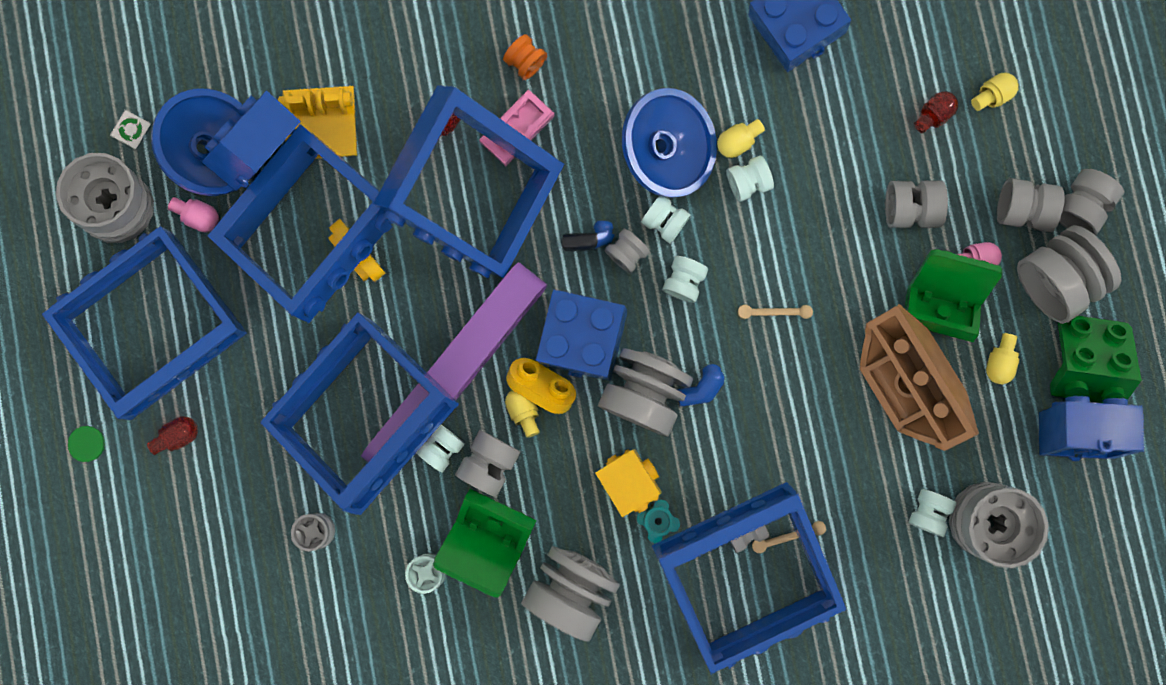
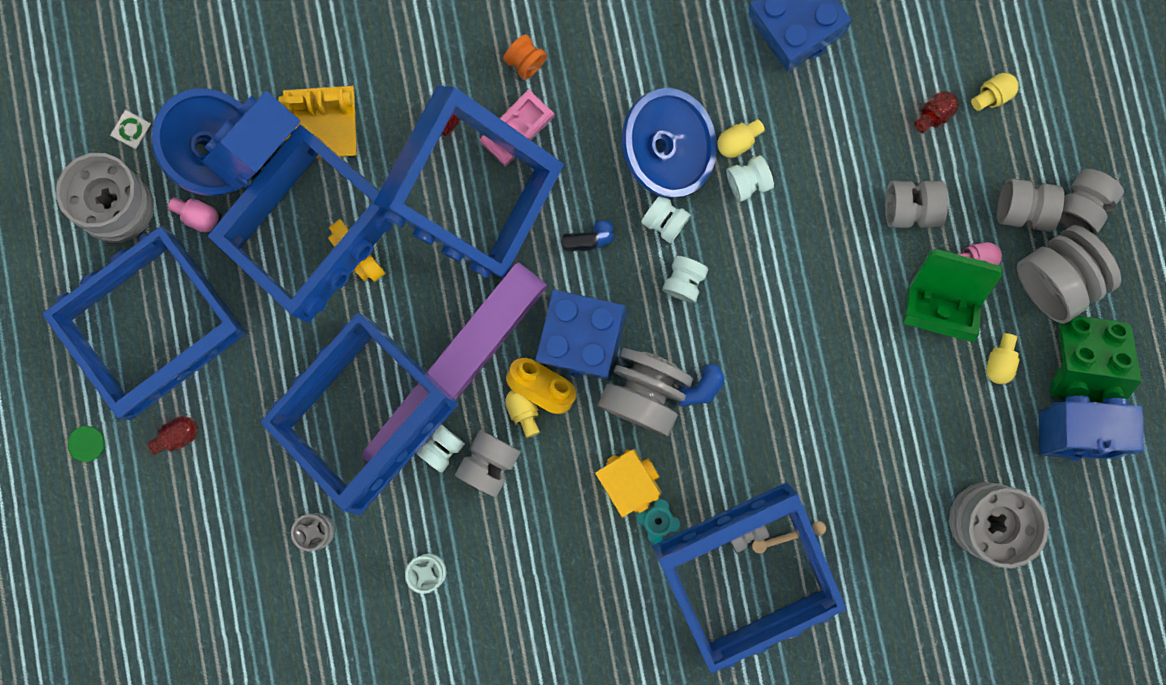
green bracket [433,489,537,597] -> none
light grey wheel [521,546,620,642] -> none
light grey wheel [604,228,650,274] -> none
tan hinge [737,305,813,320] -> none
medium nougat wedge [859,304,979,451] -> none
light aqua wheel [908,489,957,537] -> none

